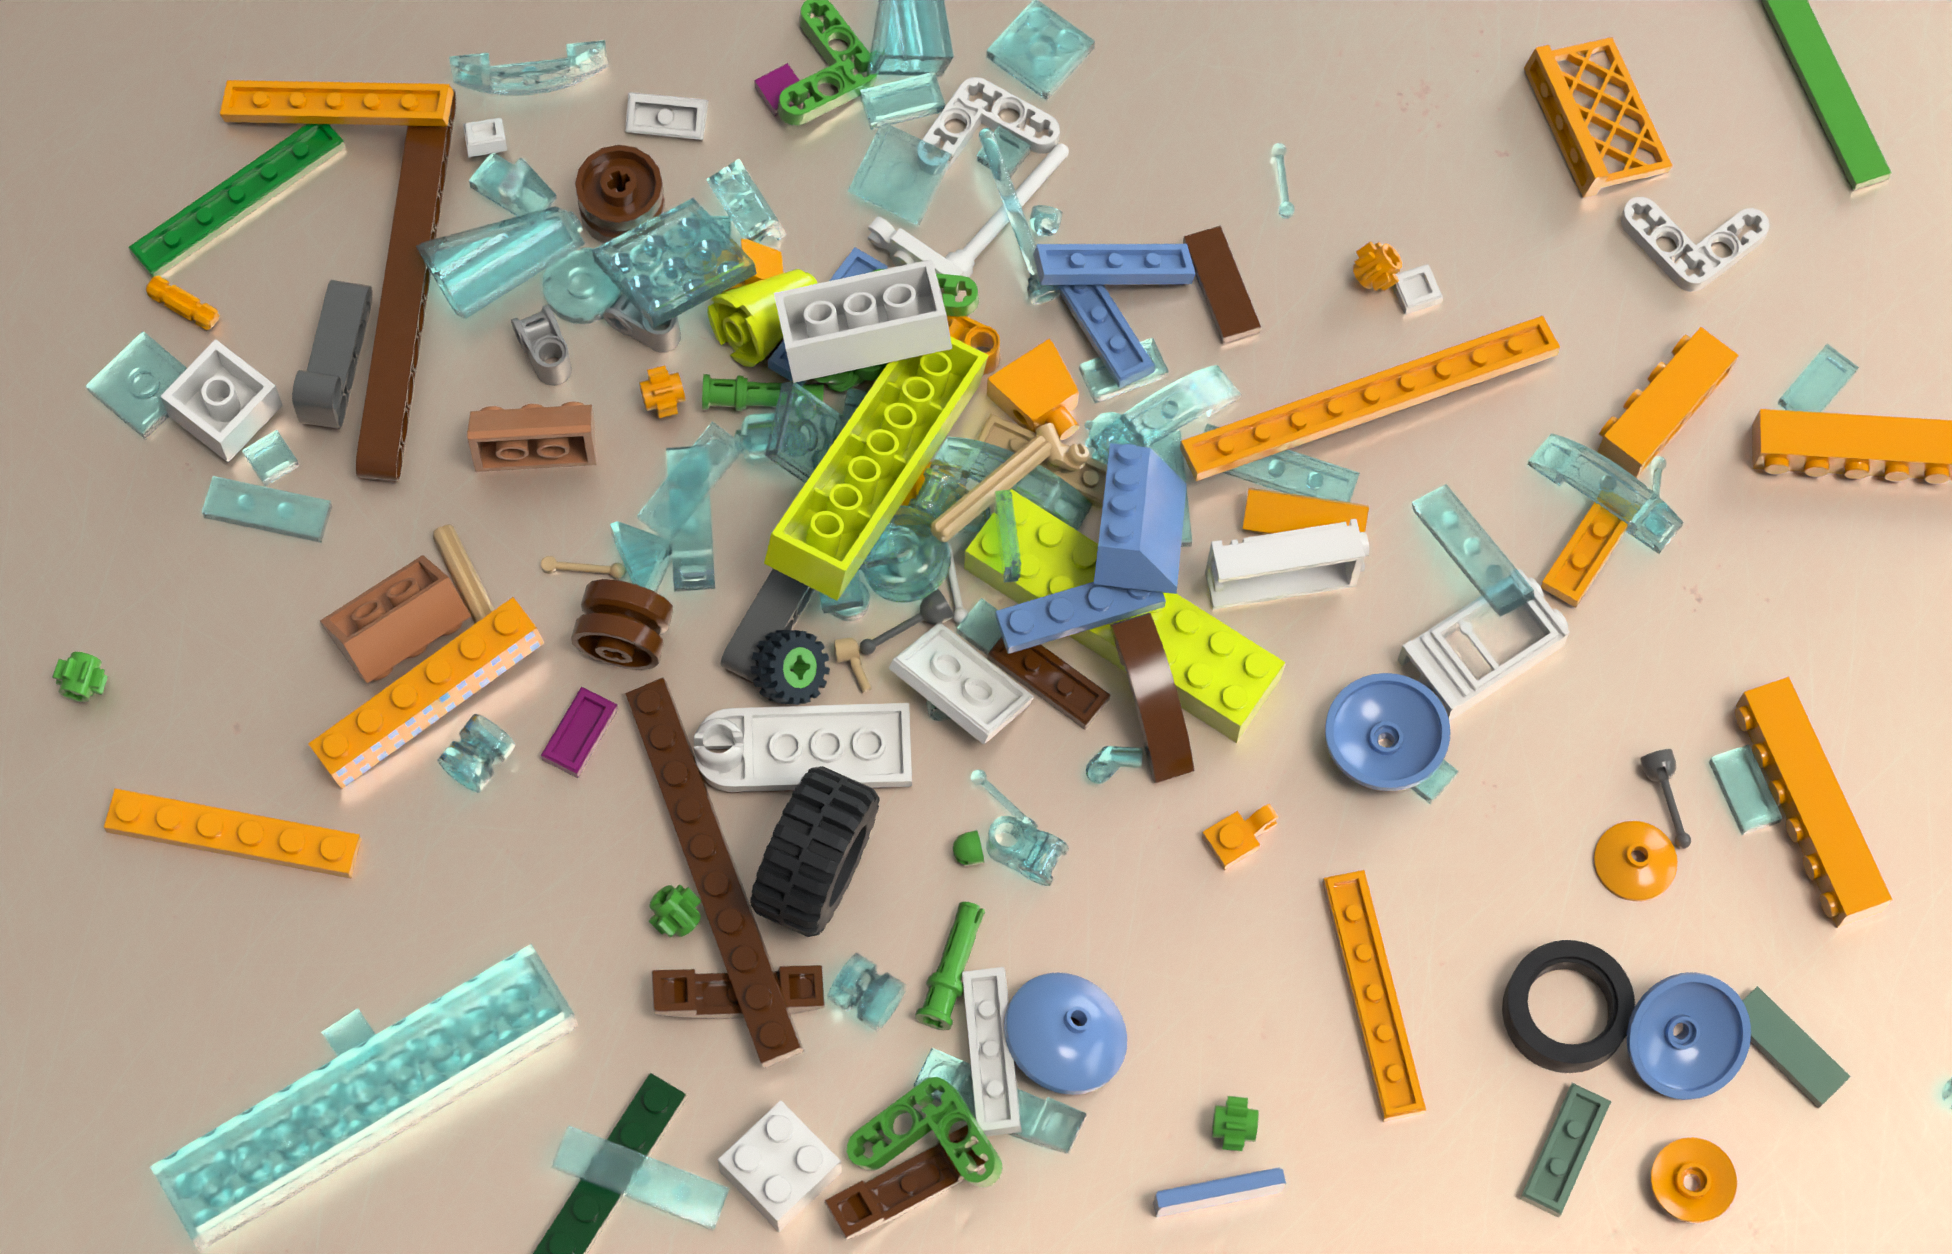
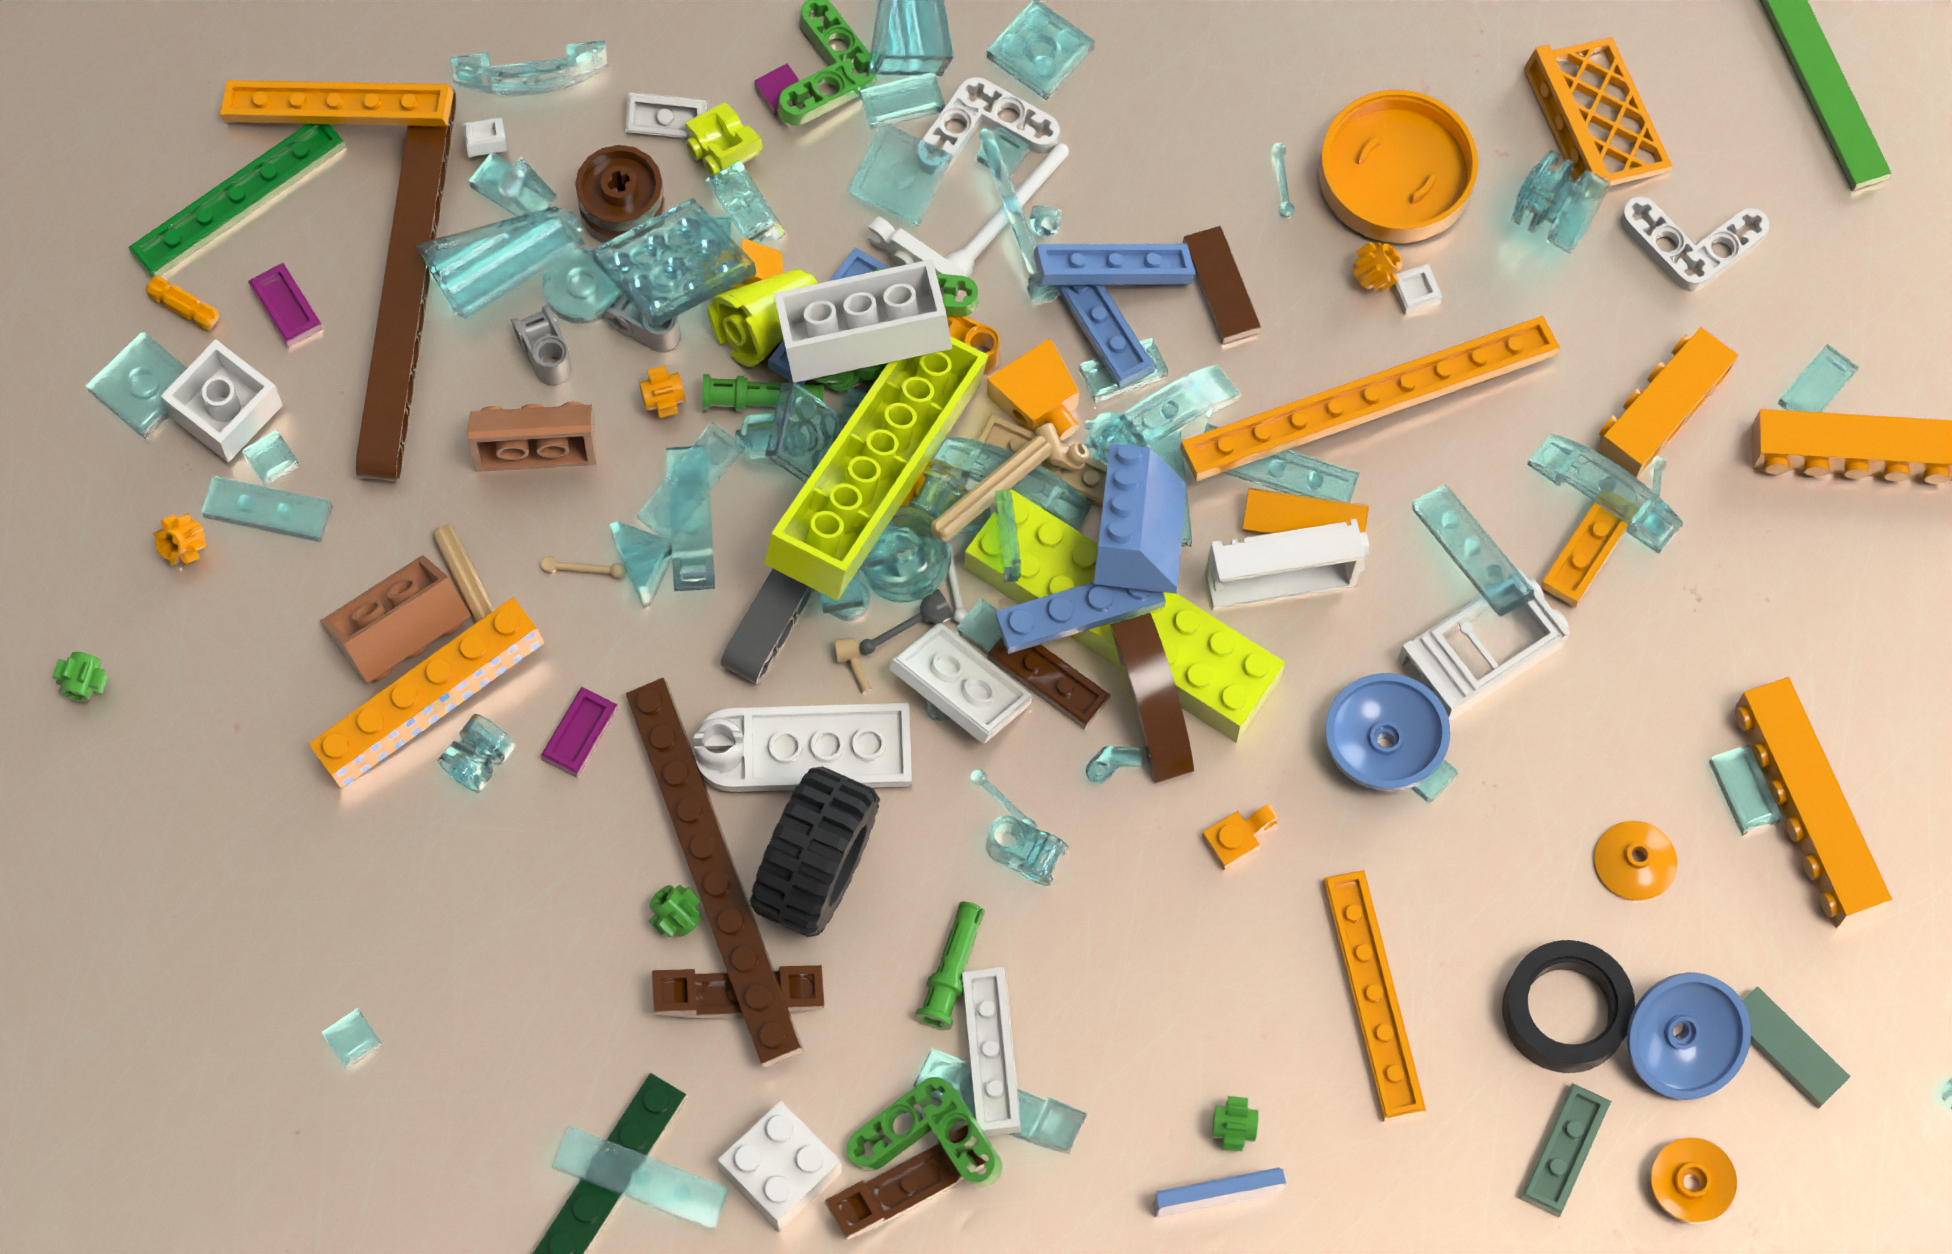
light orange plate [104,788,362,879] -> none
clear light blue brick [150,944,578,1251] -> none
dark grey beam [292,280,373,429] -> none
reddish brown wheel [571,579,674,670] -> none
black wheel [751,630,830,705] -> none
clear light blue wheel [827,953,907,1031] -> none
bright green hinge [953,830,985,865] -> none
medium blue dish [1004,973,1127,1095] -> none
dark grey hinge [1640,749,1691,849] -> none
none -> light orange gear [153,513,207,565]
none -> magenta tile [248,263,323,348]
none -> neon yellow cylinder [685,102,763,179]
none -> light orange piece [1319,90,1478,243]
none -> clear light blue wheel [1511,149,1611,253]

